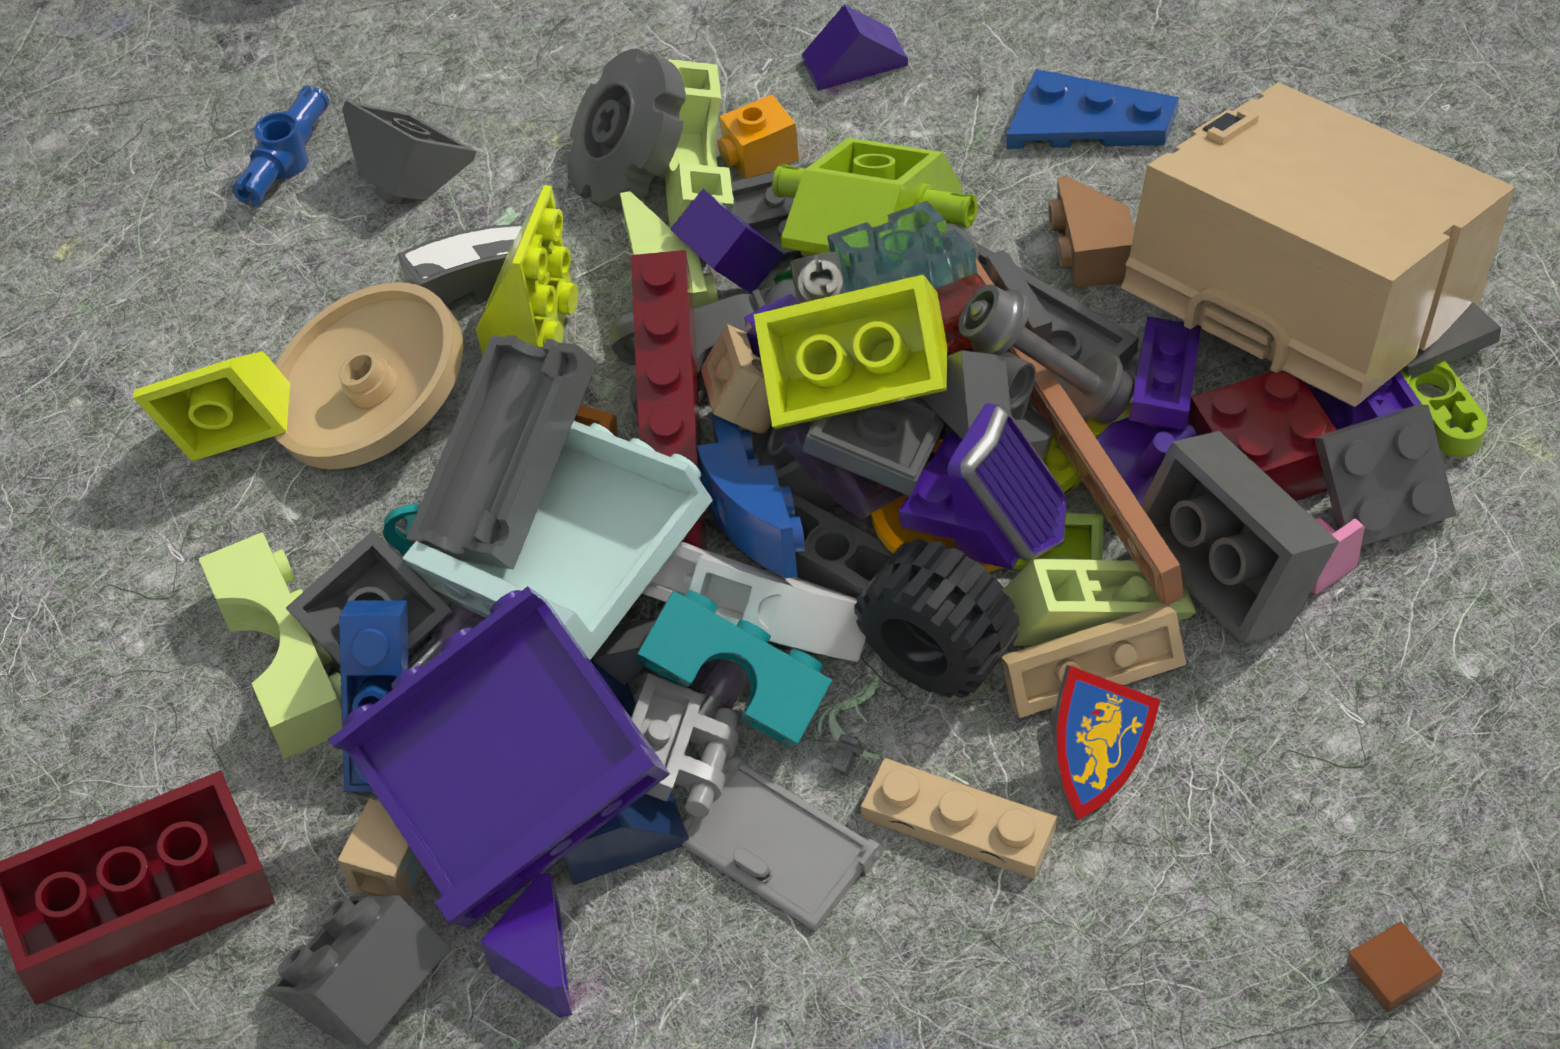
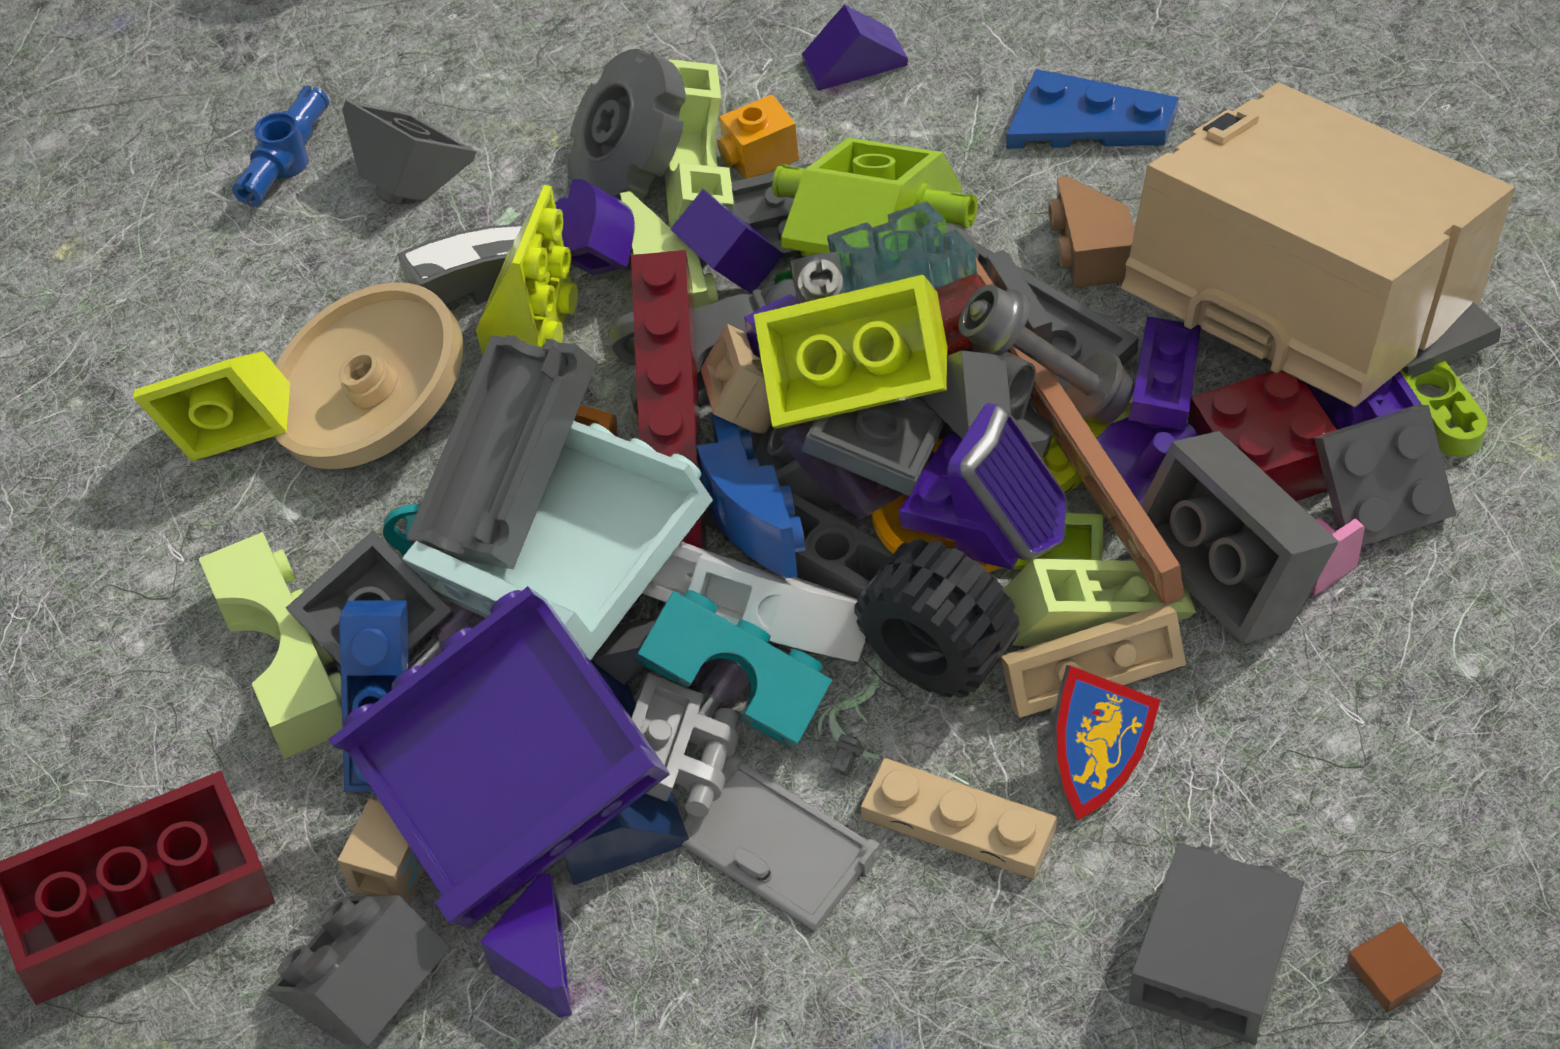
none -> dark purple brick [555,179,635,276]
none -> dark grey brick [1129,842,1304,1045]

